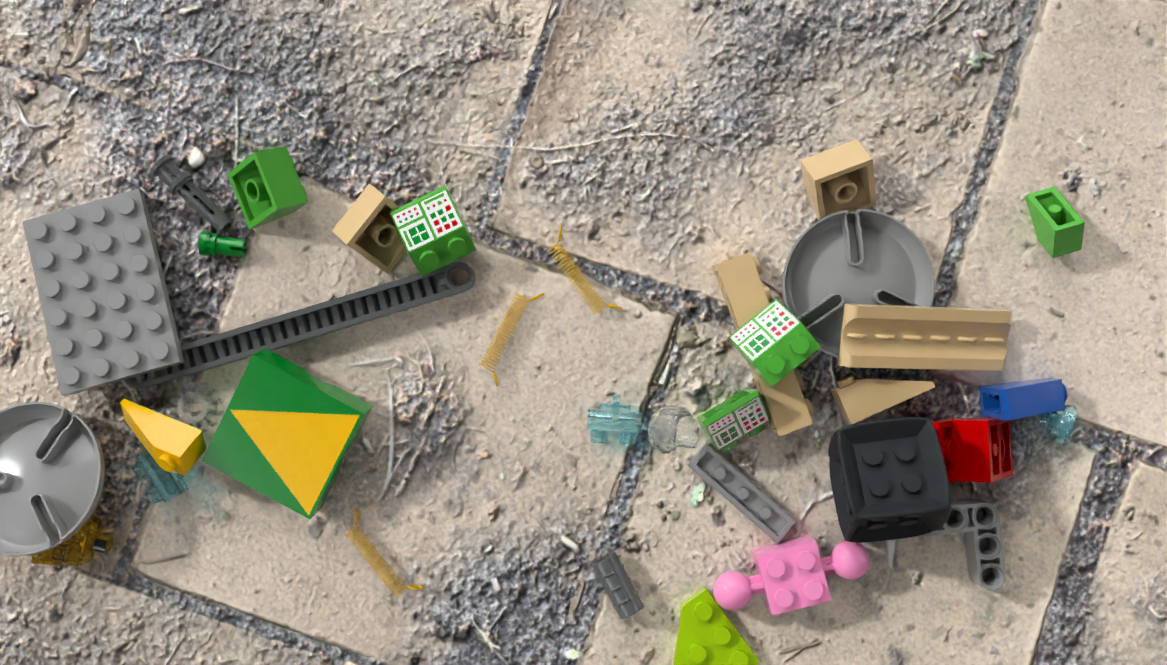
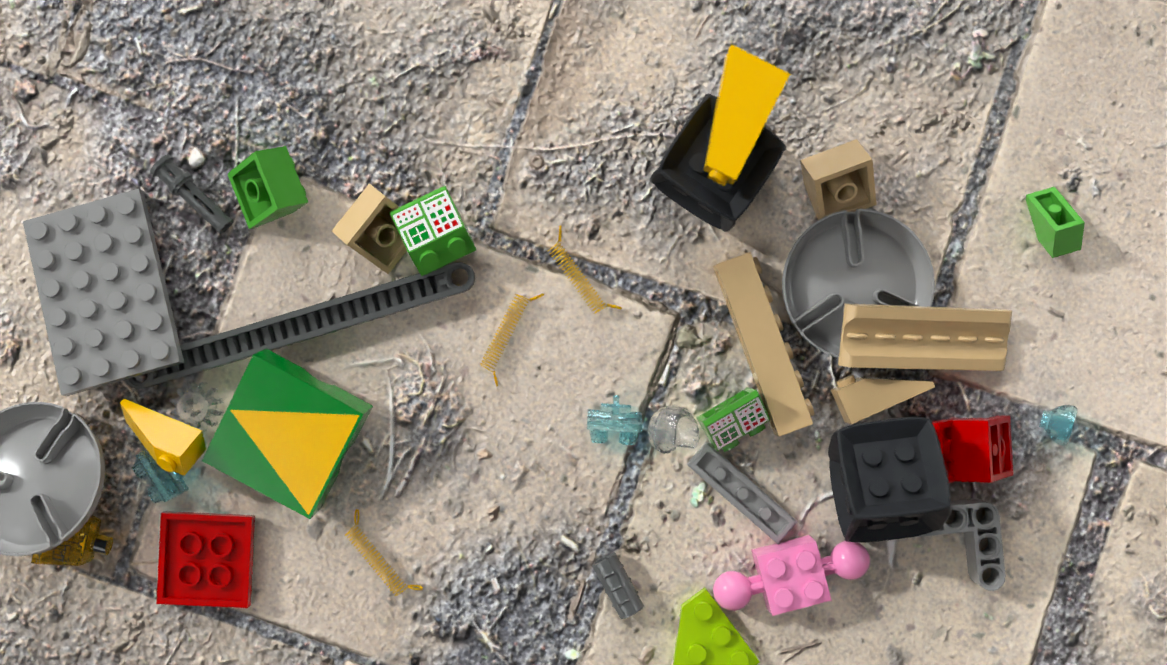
green pin [199,231,247,258] -> none
bright green slope [728,299,821,387] -> none
blue slope [979,378,1067,421] -> none
none -> red plate [156,511,255,608]
none -> black piece [650,94,786,232]
none -> yellow slope [704,44,790,186]

